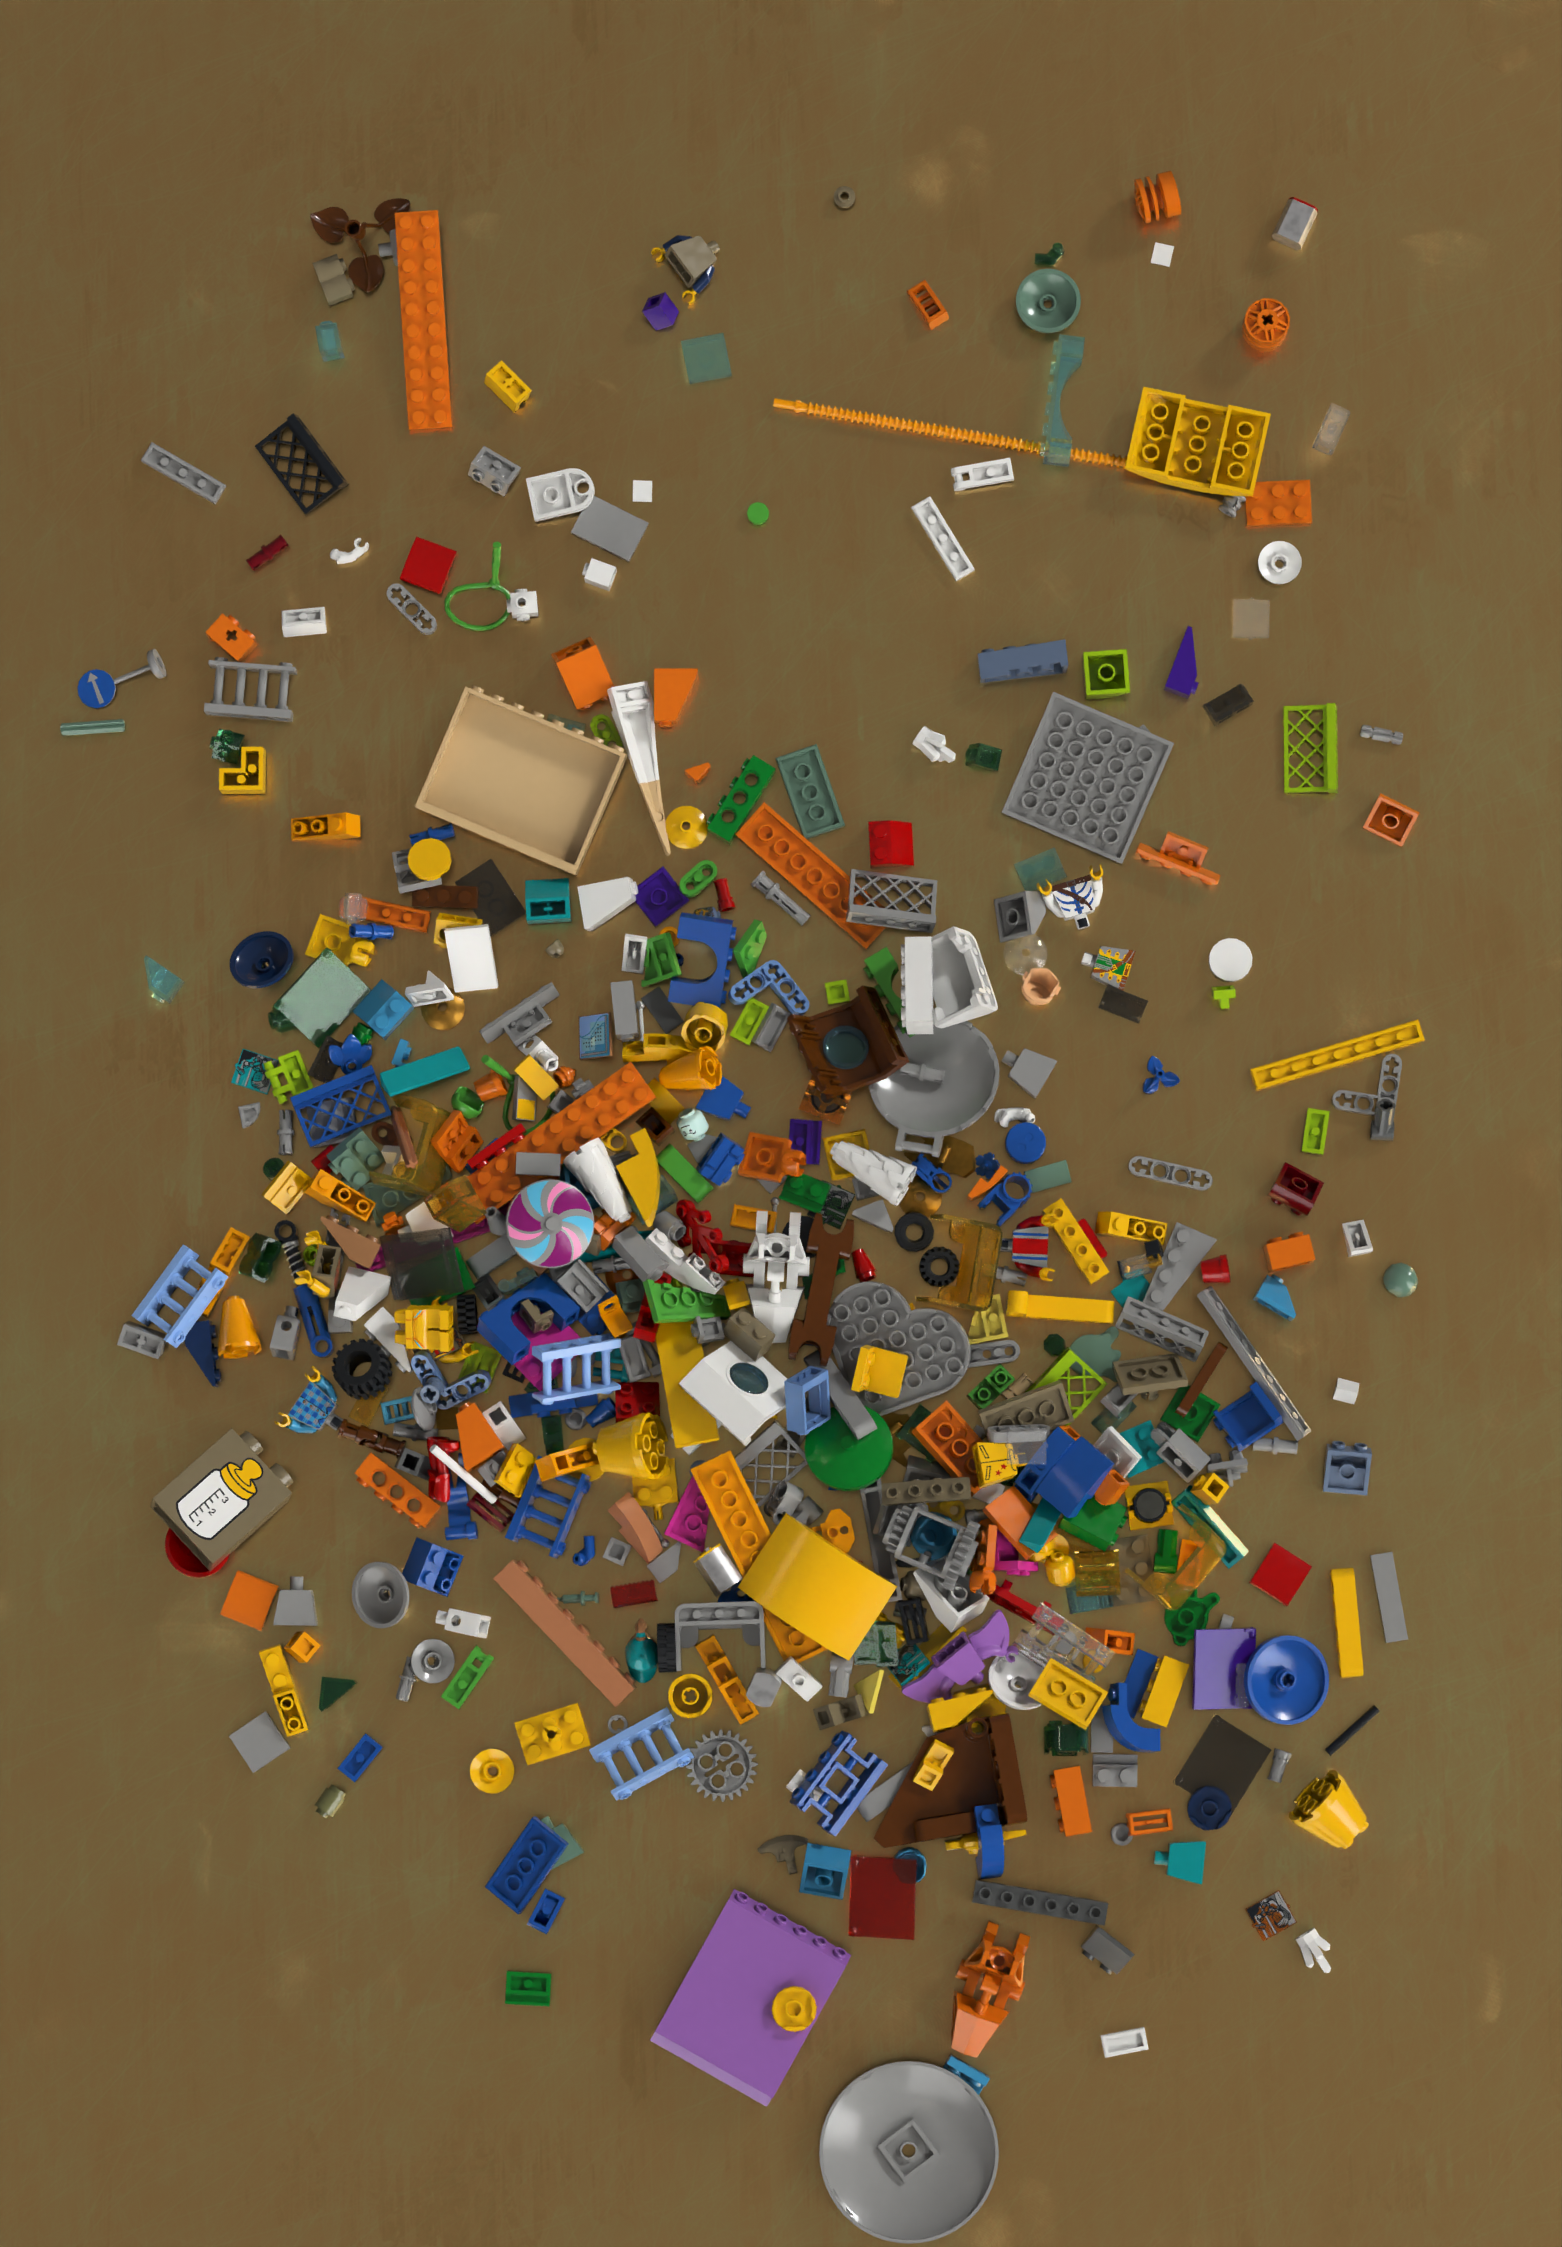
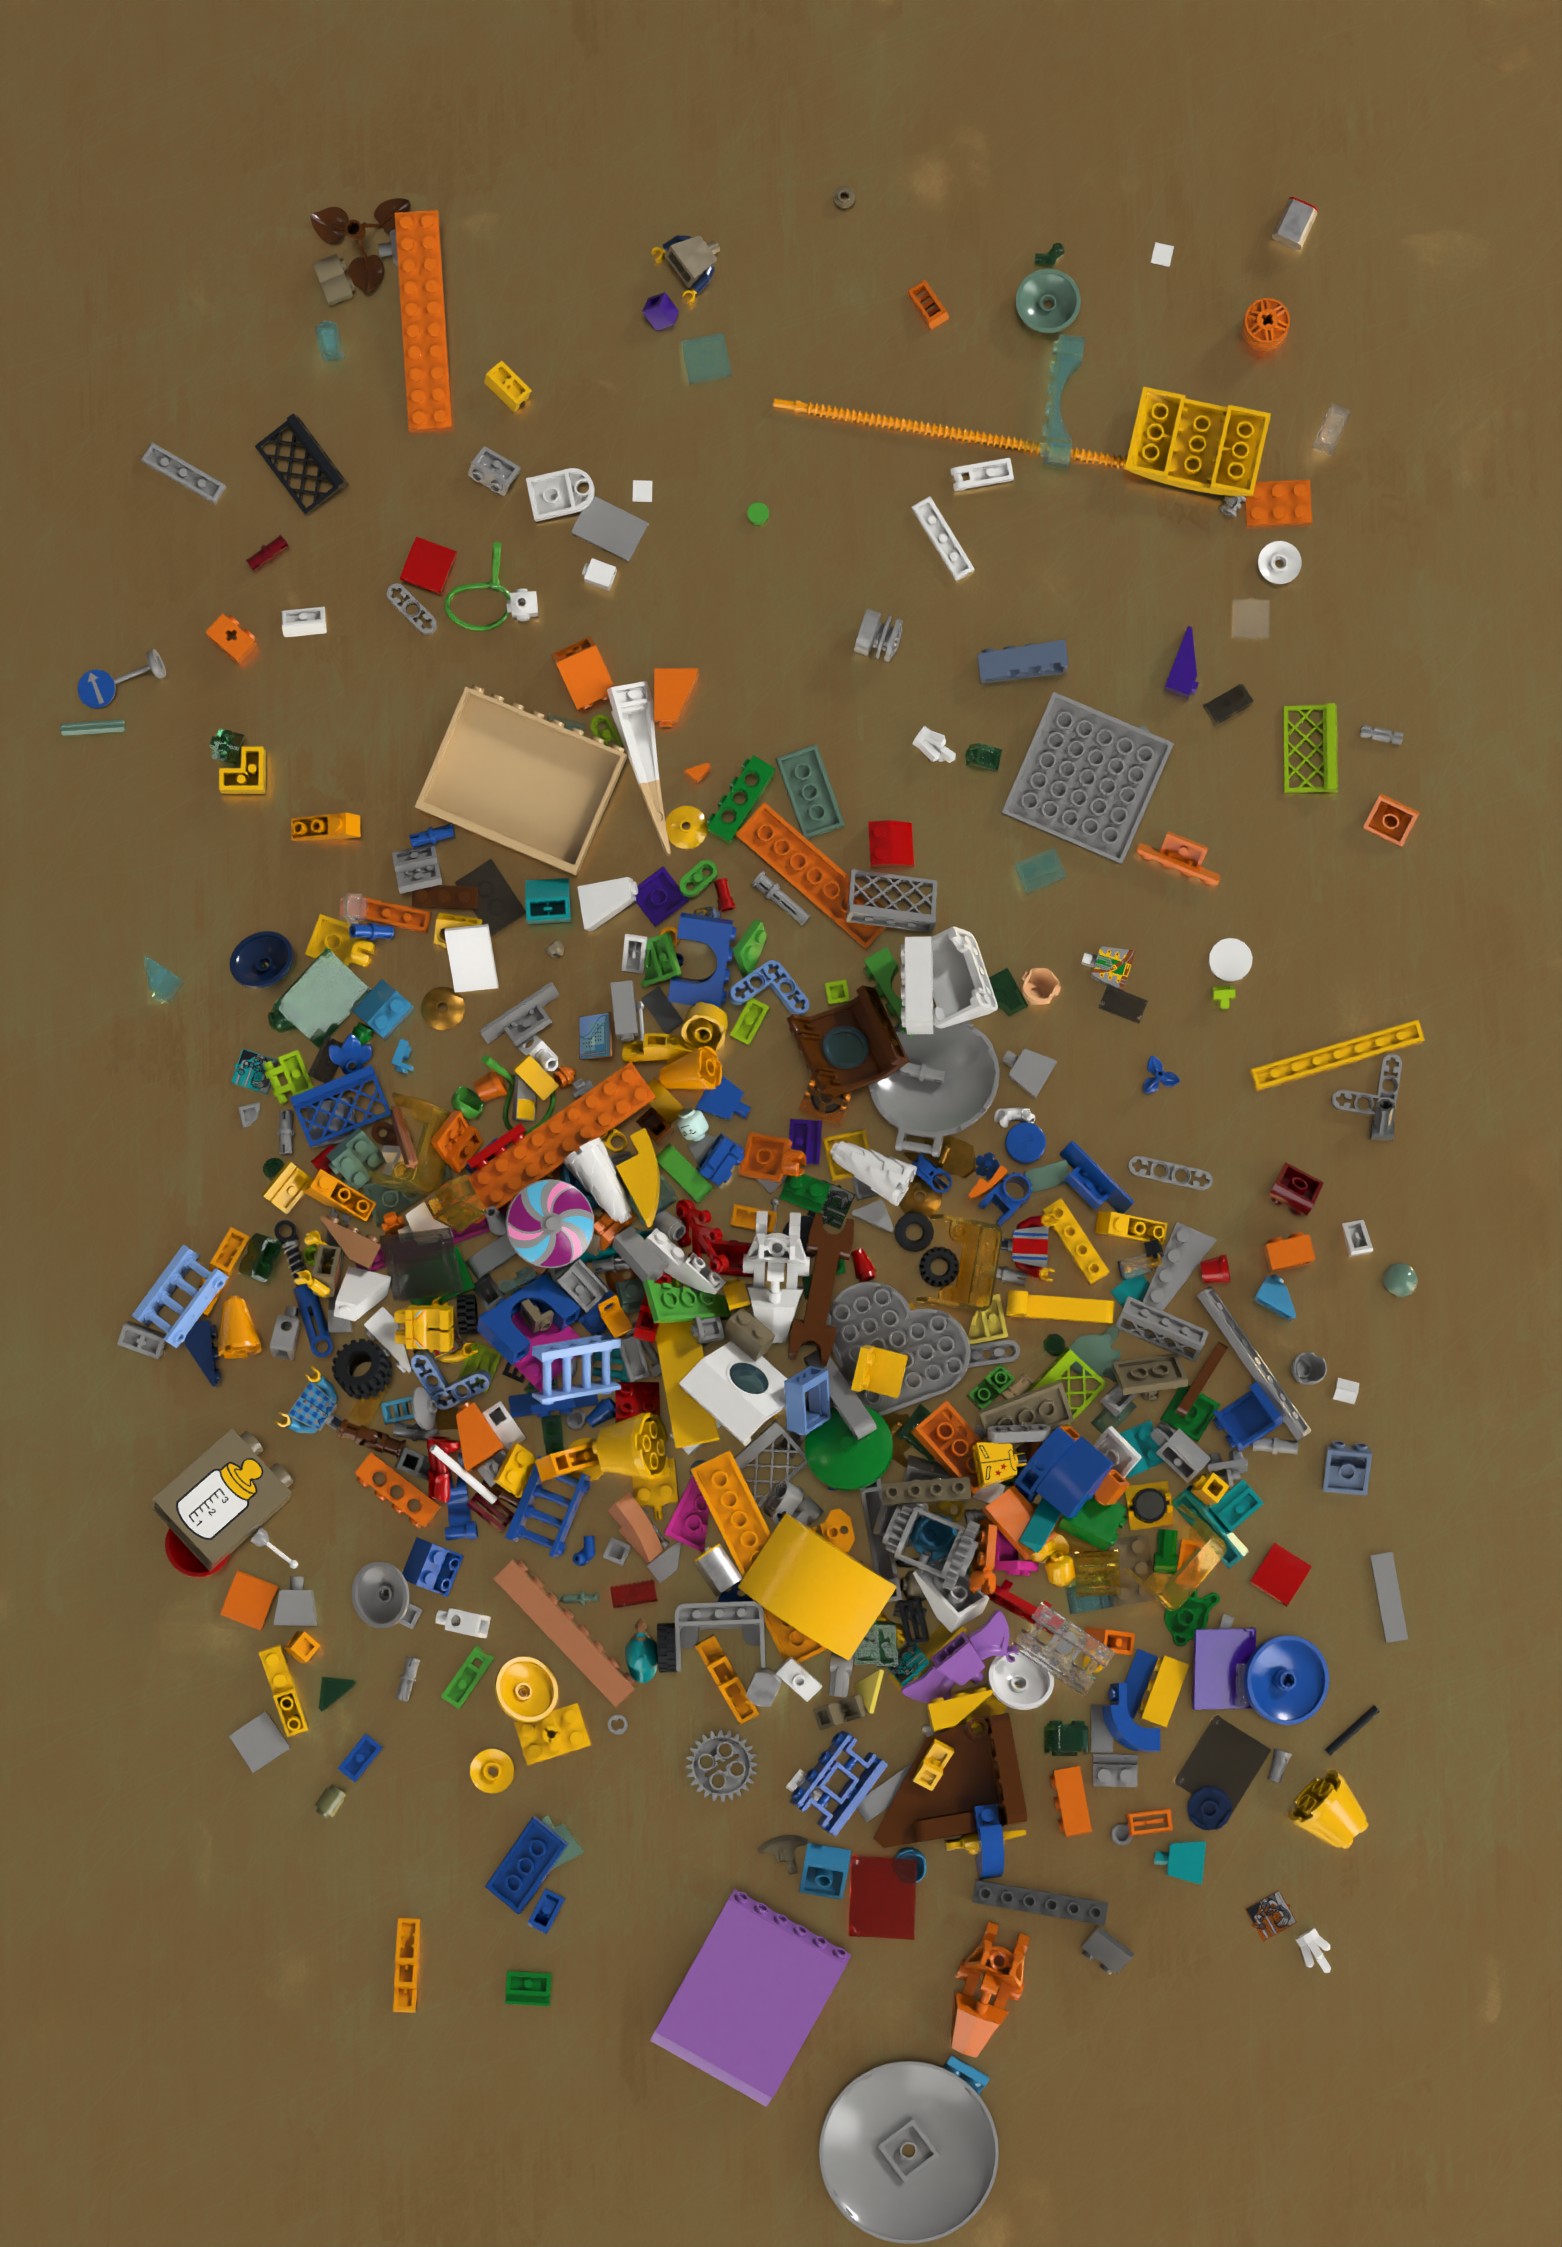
light grey fence [204,657,298,722] -> none
white piece [330,538,369,564] -> none
teal slope [380,1046,470,1097] -> none
white slope [405,970,454,1007] -> none
yellow tile [407,838,452,881] -> none
light grey dish [411,1639,455,1683] -> none
sand blue bush [420,1377,445,1403] -> none
light grey tile [516,1152,561,1176] -> none
light grey tile [547,1090,575,1114] -> none
light blue fence [589,1707,695,1801] -> none
yellow brick [668,1673,713,1718] -> none
light grey tile [751,1003,791,1052] -> none
yellow tile [772,1986,817,2032] -> none
light grey slope [994,891,1046,942] -> none
clear dish [1004,934,1047,975] -> none
clear piece [1005,1427,1049,1464] -> none
yellow plate [1028,1658,1108,1730] -> none
torso [1037,864,1103,930] -> none
red tile [1077,1218,1108,1259] -> none
lime slope [1082,649,1130,700] -> none
white tile [1100,2027,1149,2058] -> none
orange wheel [1134,171,1181,224] -> none
lime plate [1301,1108,1330,1155] -> none
yellow beam [1330,1567,1363,1678] -> none
none -> hinge [250,1527,298,1569]
none -> light orange slope [393,1918,420,2013]
none -> light grey plate [399,1603,423,1630]
none -> yellow dish [495,1657,558,1723]
none -> light grey wheel [854,609,903,663]
none -> clear green tile [989,968,1028,1017]
none -> blue bracket [1060,1141,1134,1214]
none -> teal plate [1210,1479,1264,1532]
none -> light grey hair [1291,1352,1327,1385]

